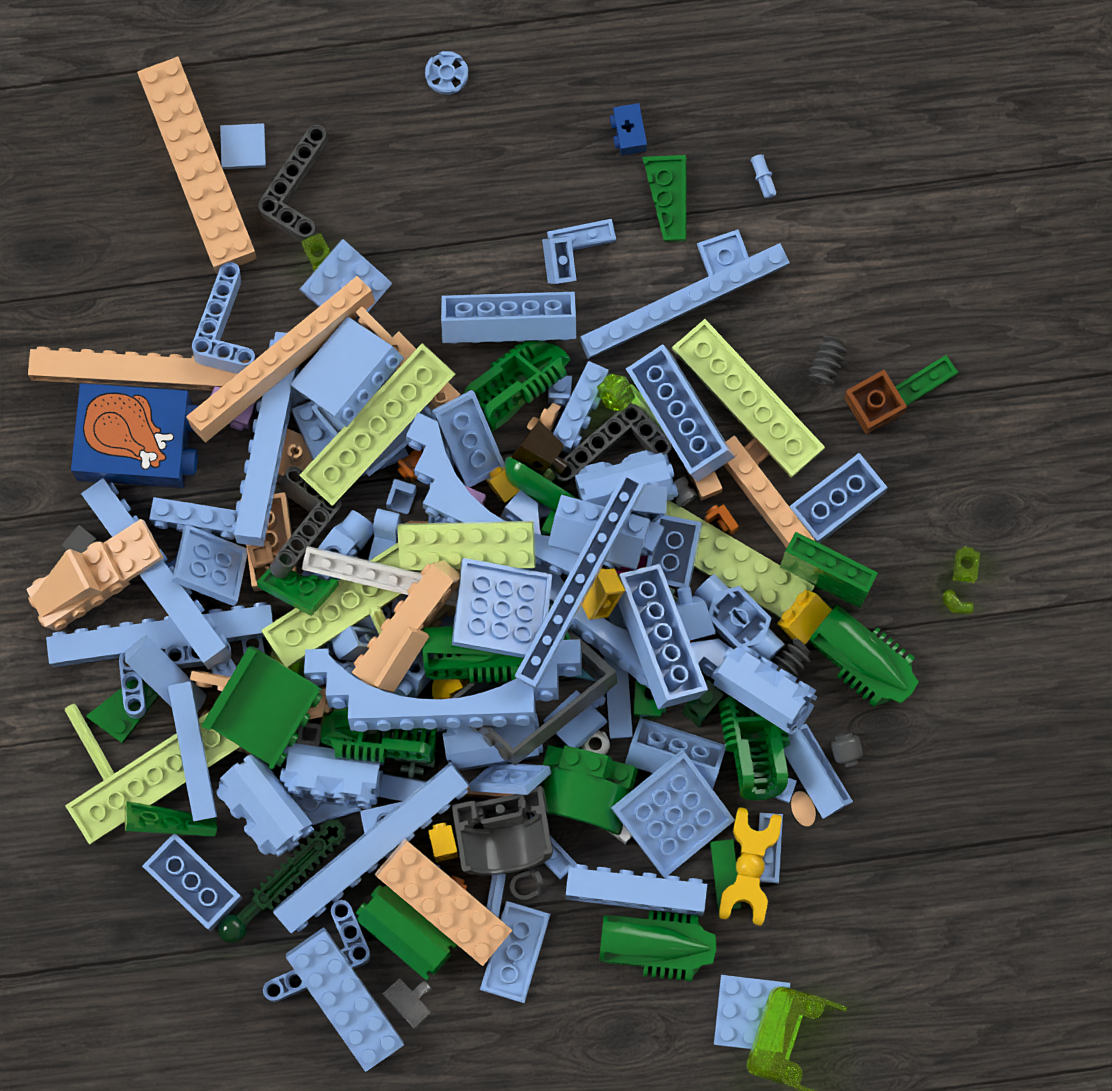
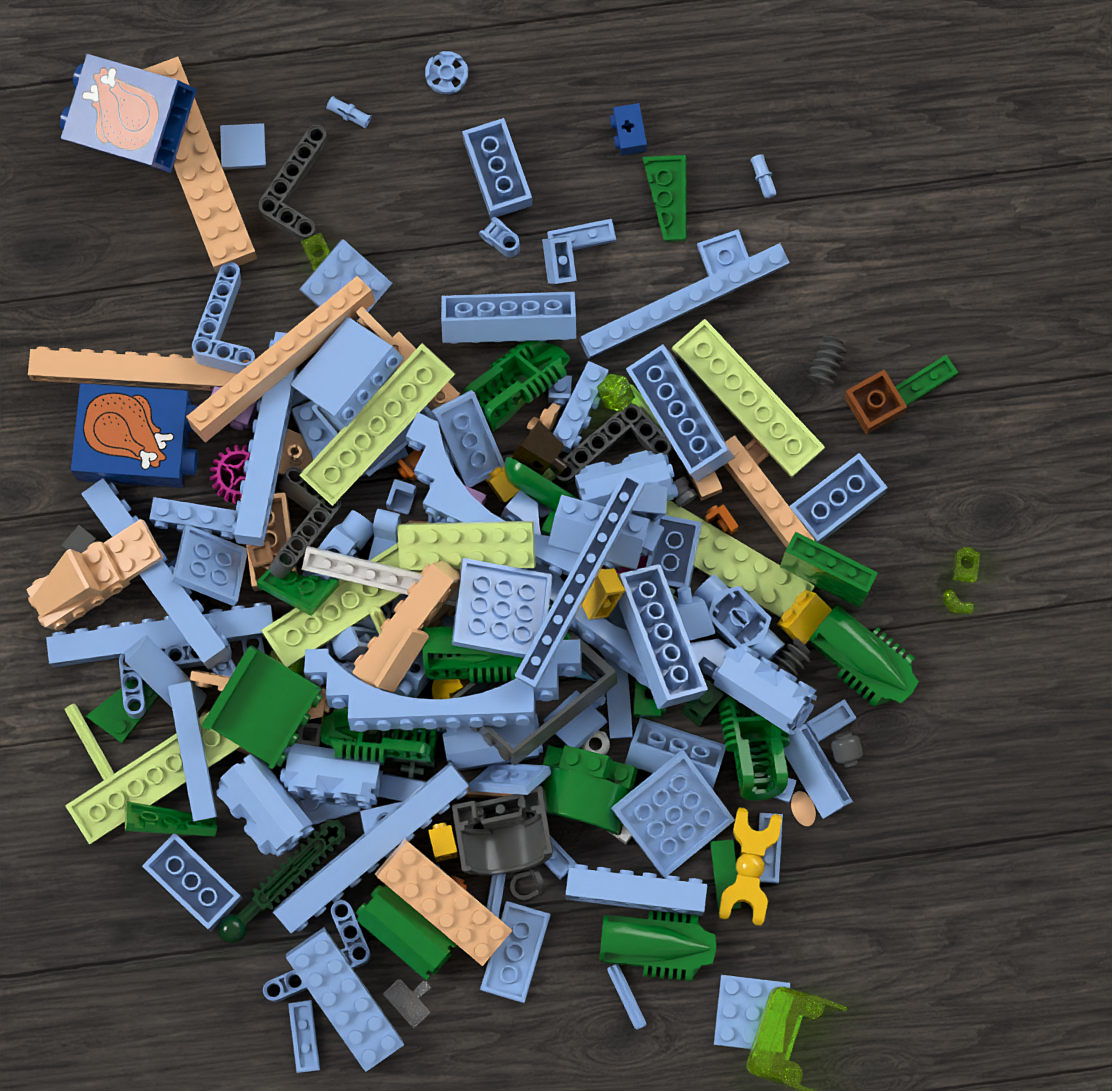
none -> brick [60,54,197,173]
none -> dark pink gear [210,445,251,505]
none -> light blue tile [288,1000,320,1073]
none -> light blue pin [326,96,371,128]
none -> light blue brick [462,118,532,219]
none -> light blue piece [479,217,520,258]
none -> light blue axle [608,964,646,1030]
none -> light blue tile [806,699,857,742]

